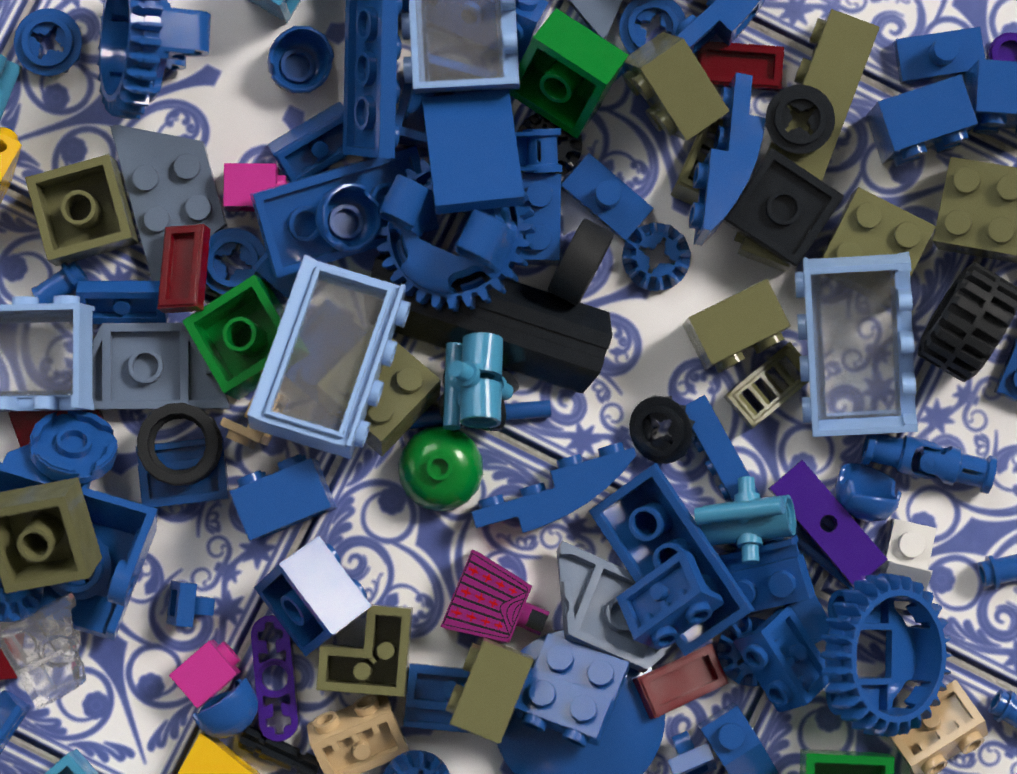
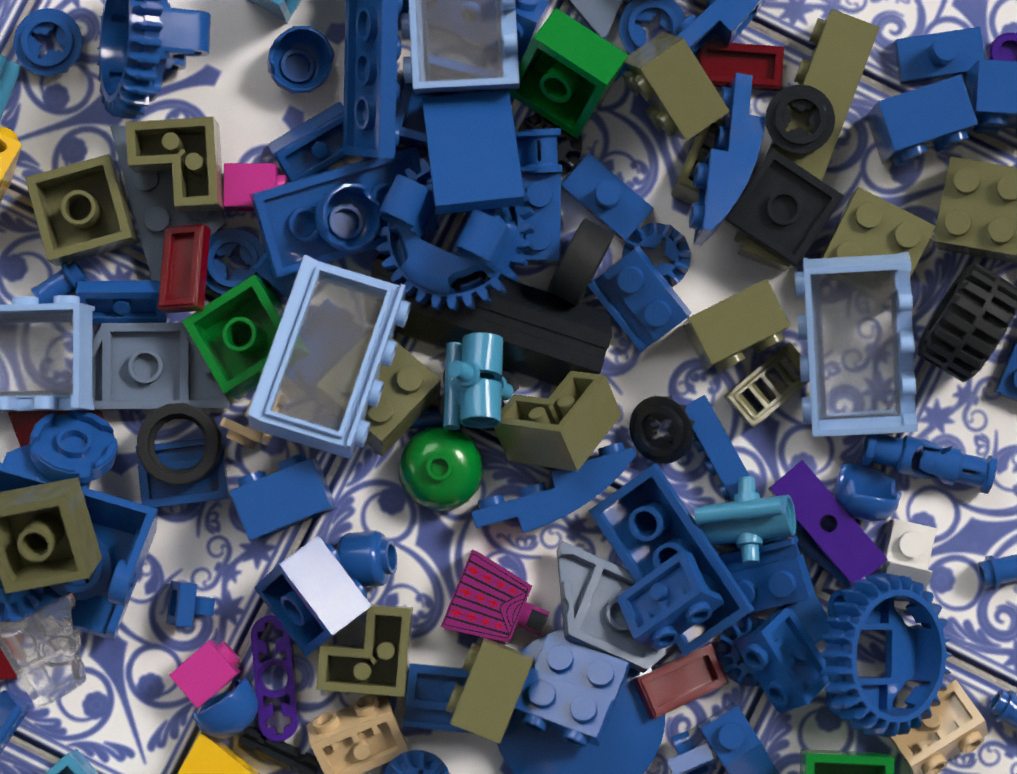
none -> olive brick [125,117,224,213]
none -> blue head [336,530,398,588]
none -> olive brick [493,371,622,472]
none -> blue plate [588,245,692,352]

